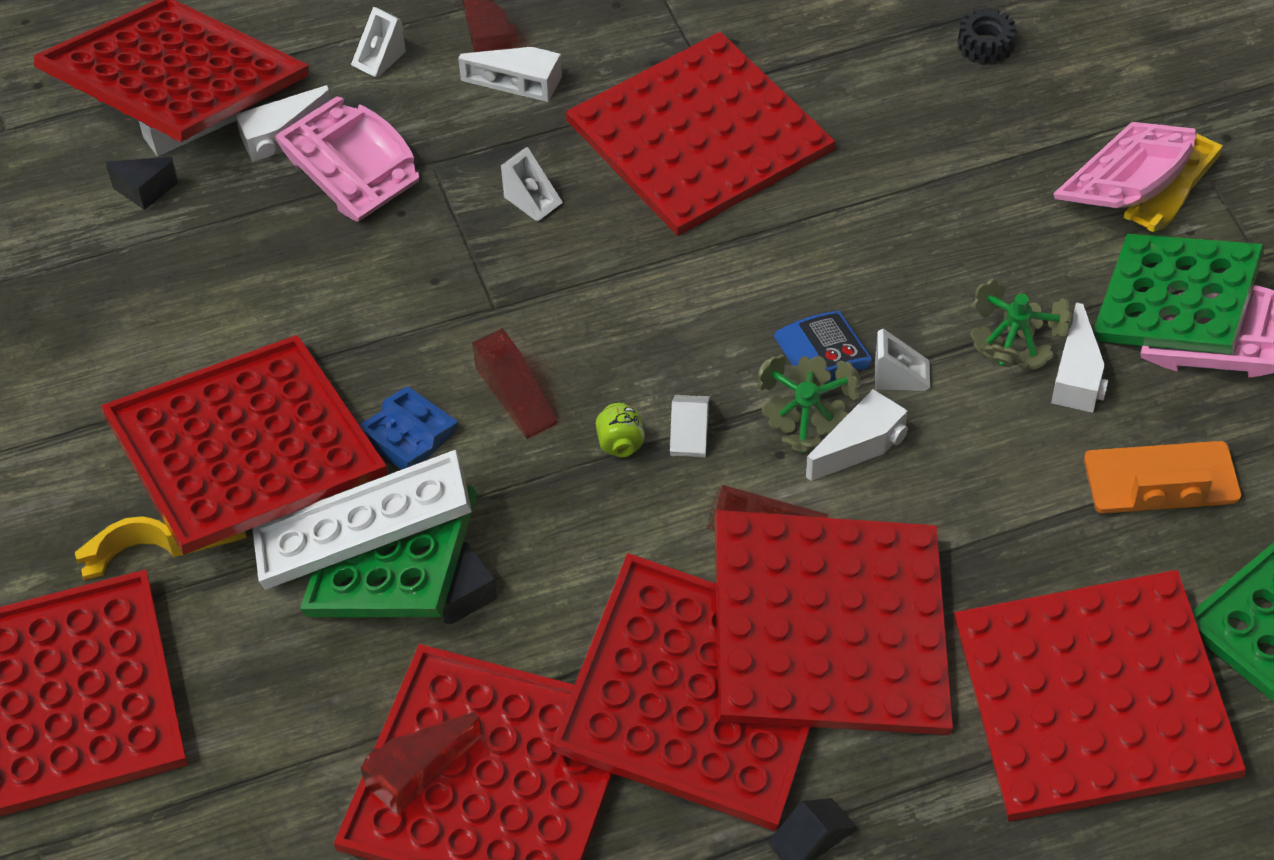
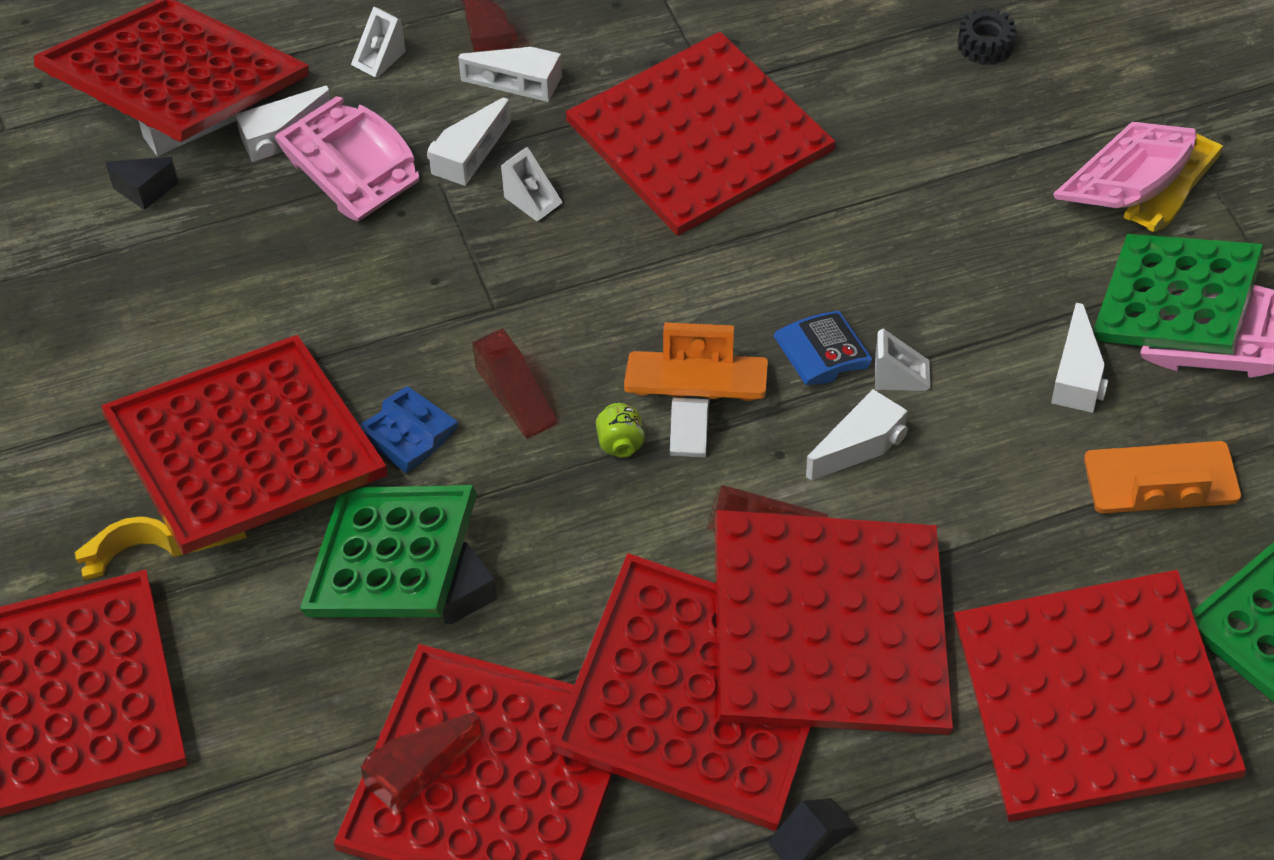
white plate [252,450,472,590] -> none
olive plant [758,354,861,453] -> none
olive plant [970,279,1073,370] -> none
none -> white slope [427,97,511,186]
none -> orange bracket [624,322,768,401]

